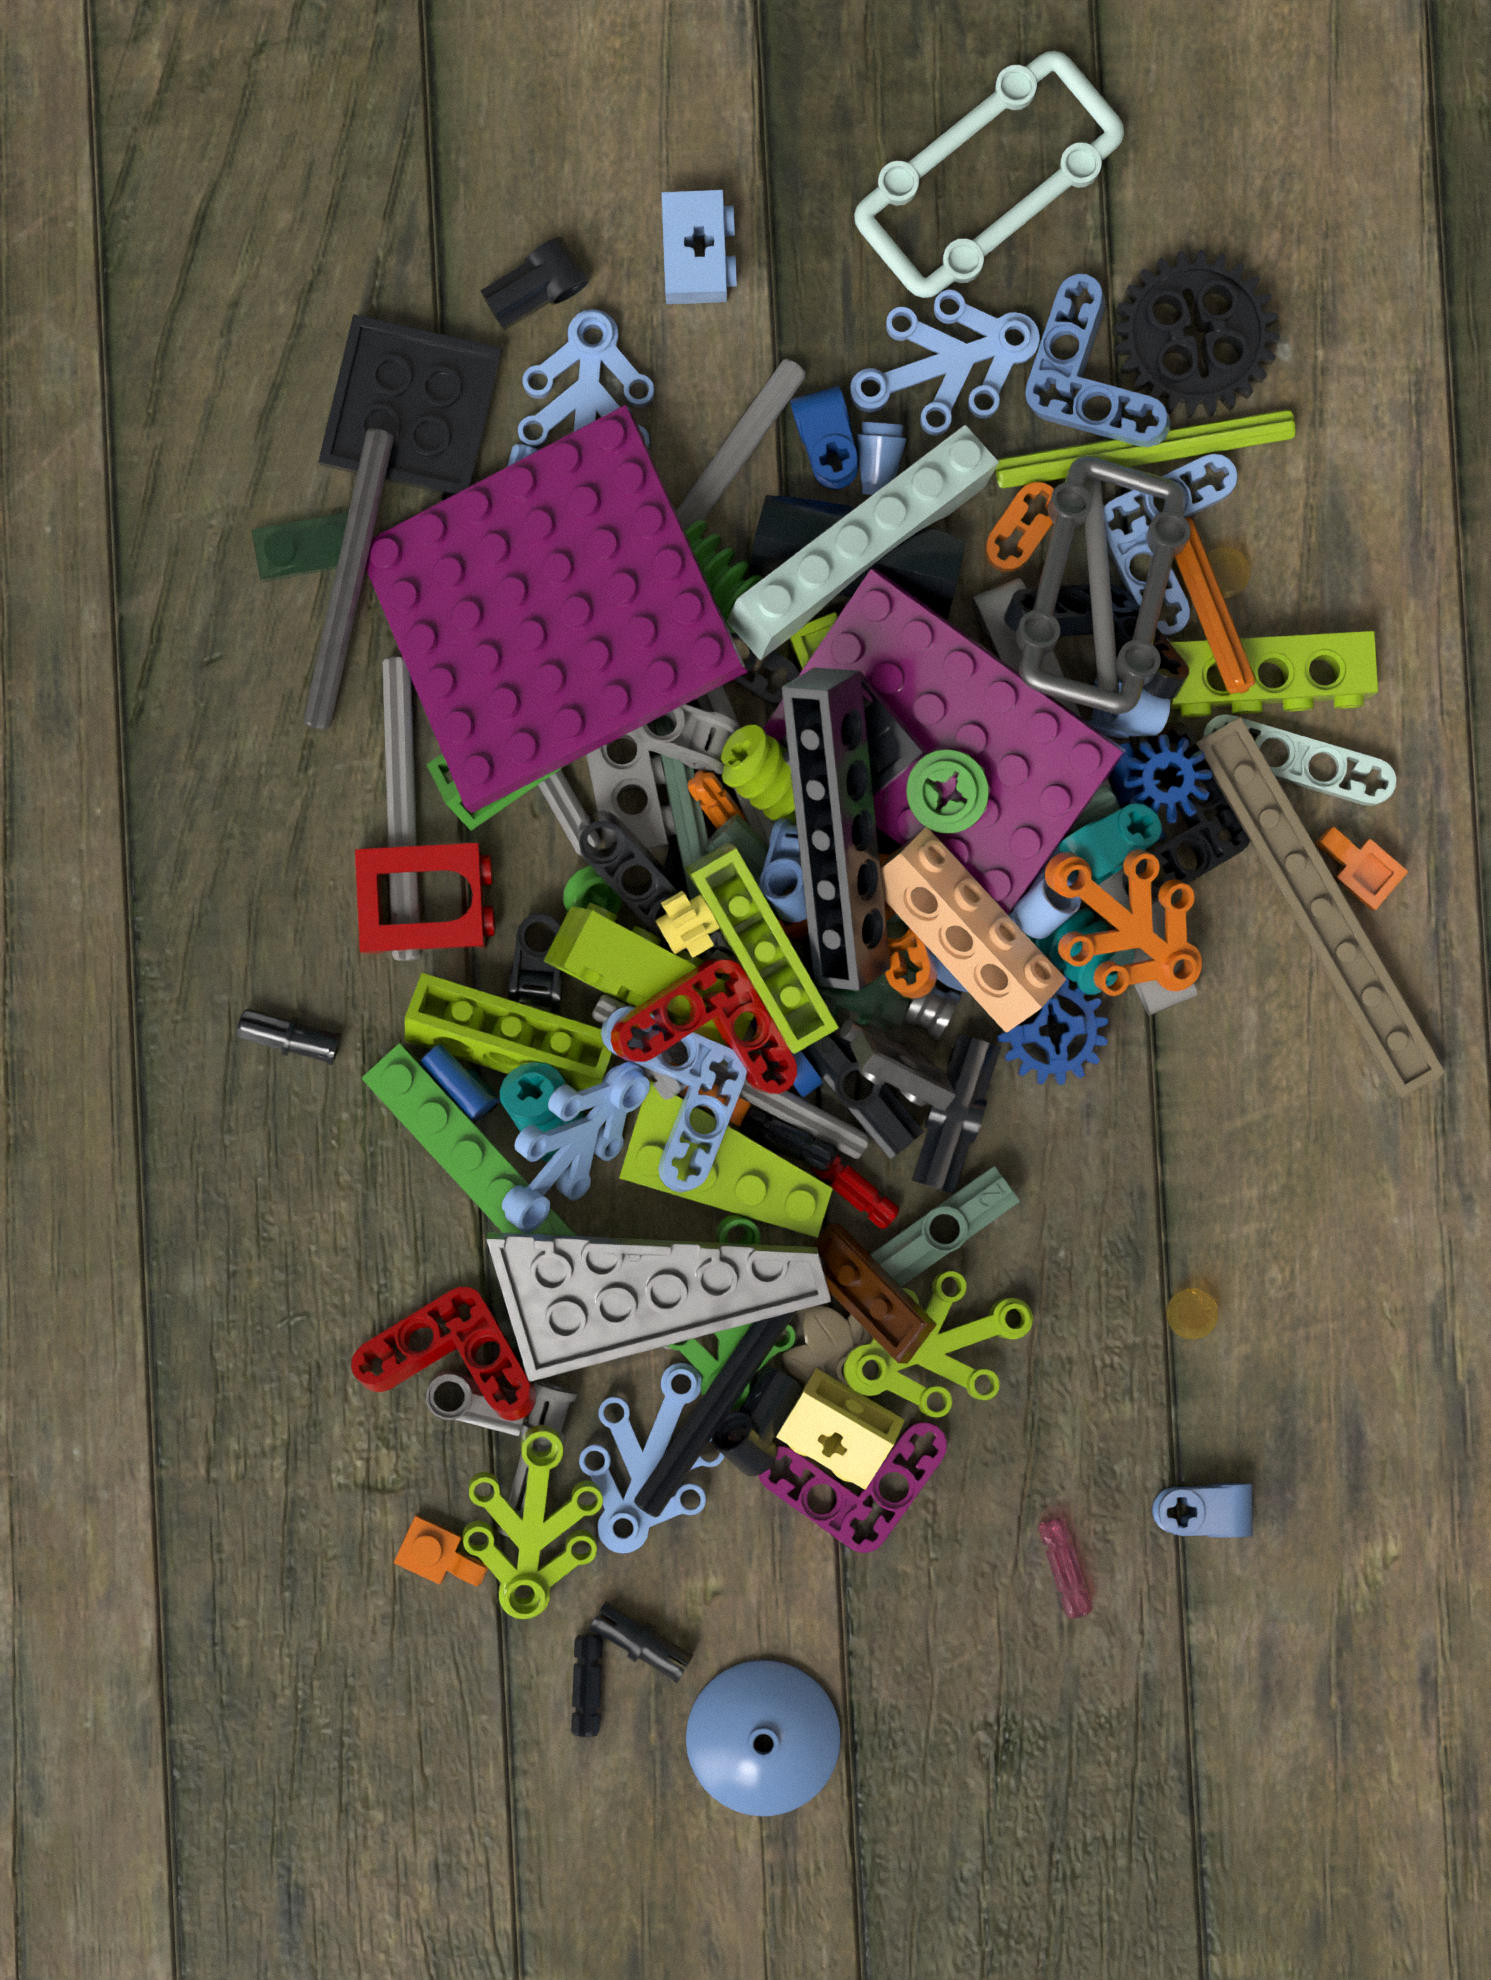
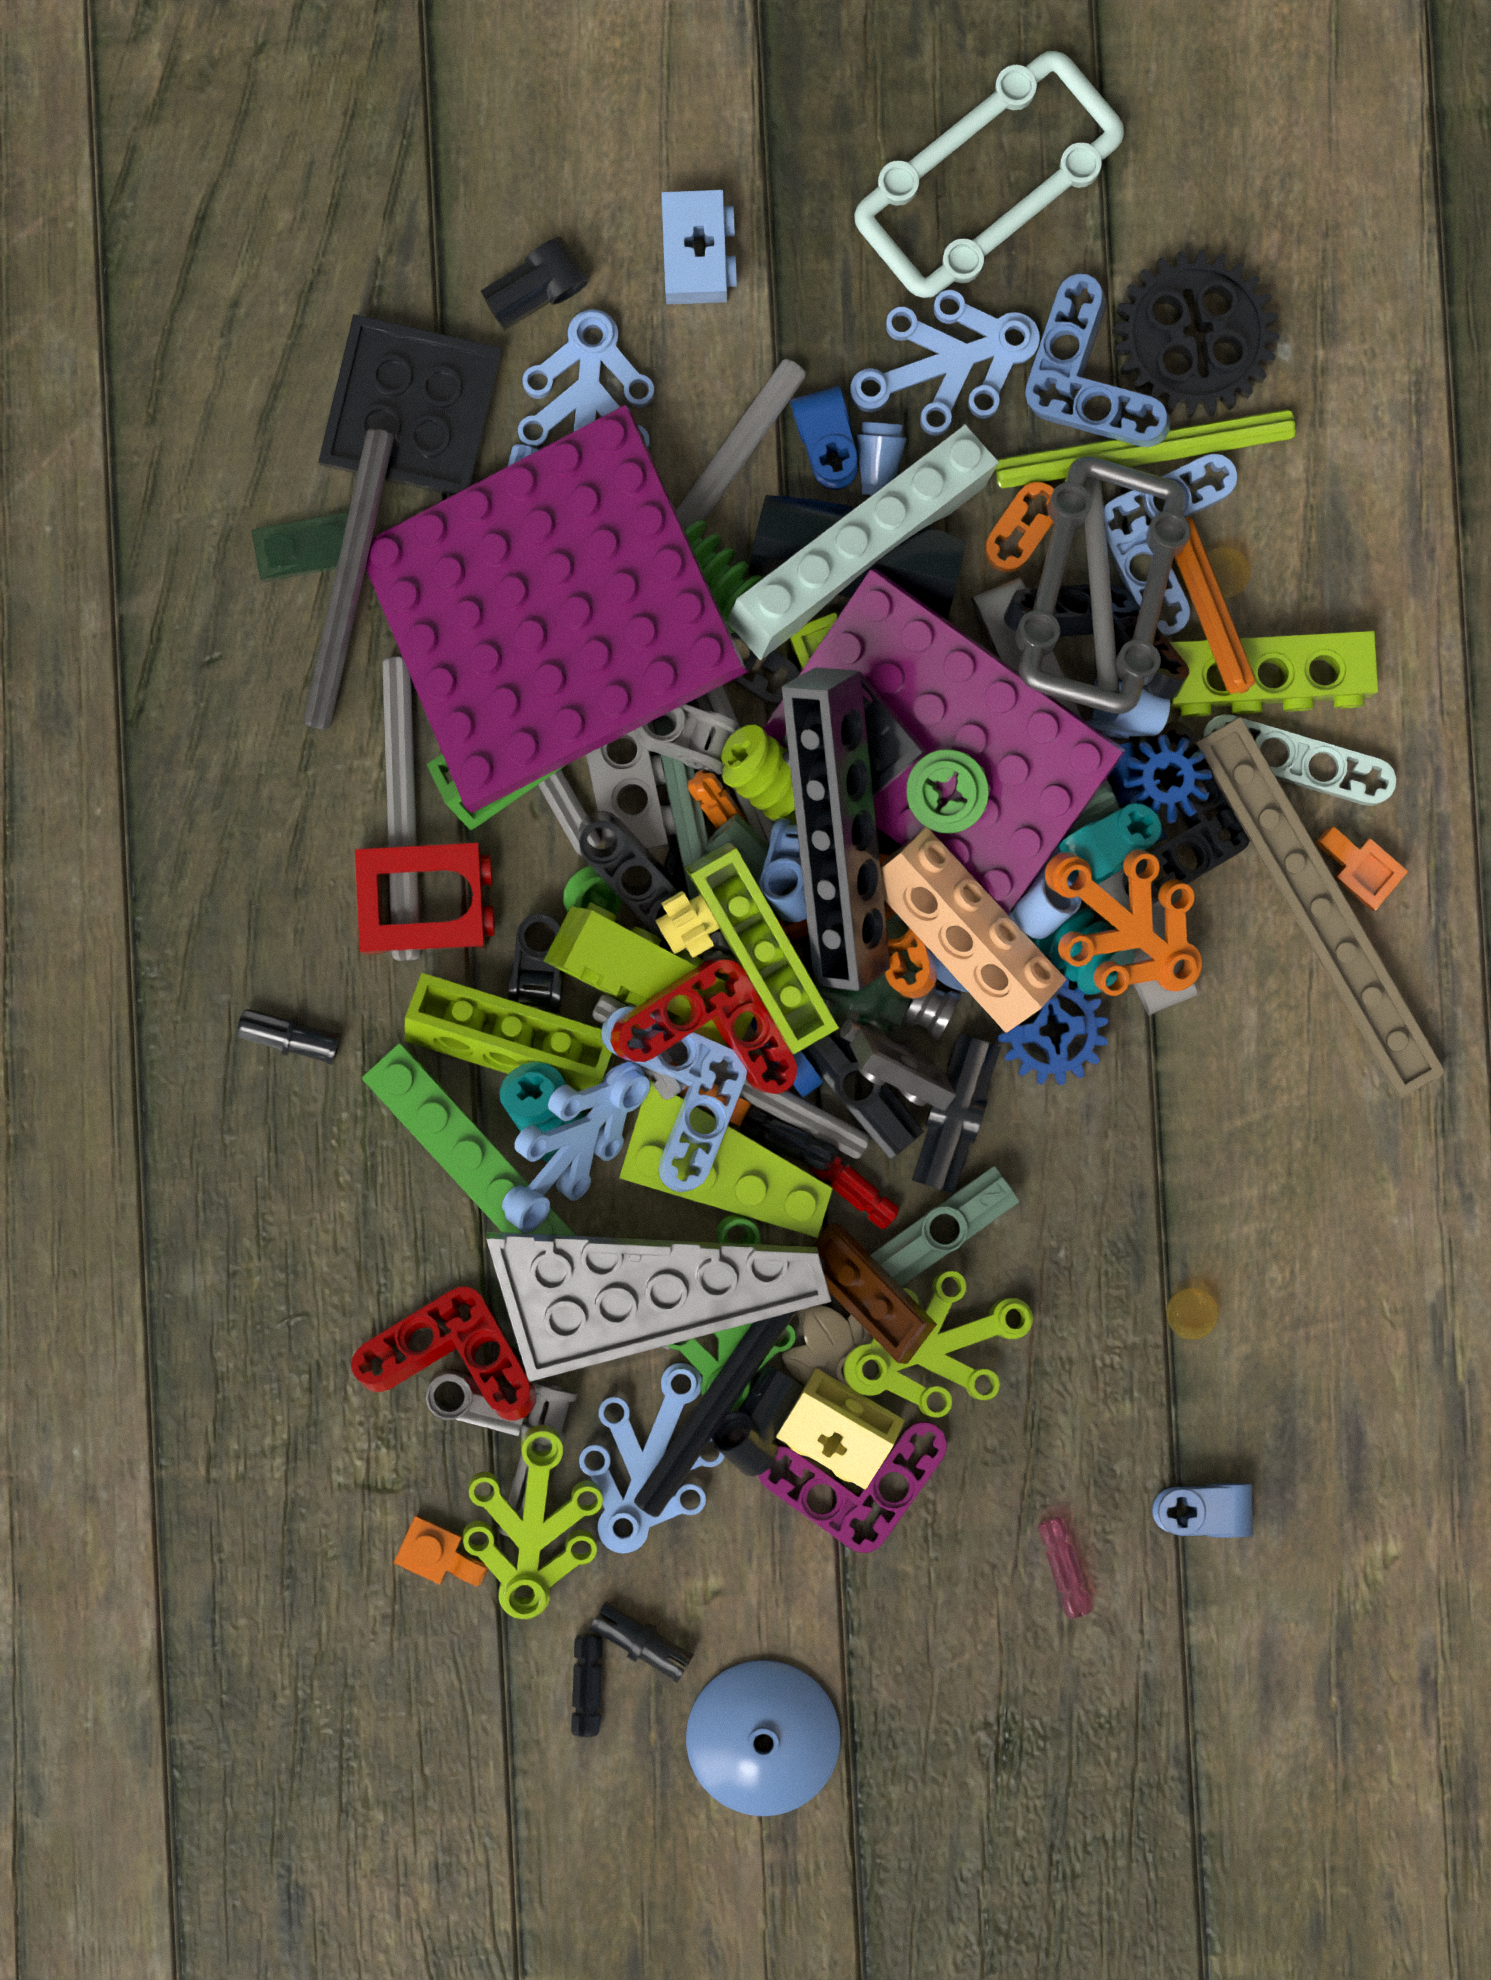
blue piece [419,1044,501,1121] -> none

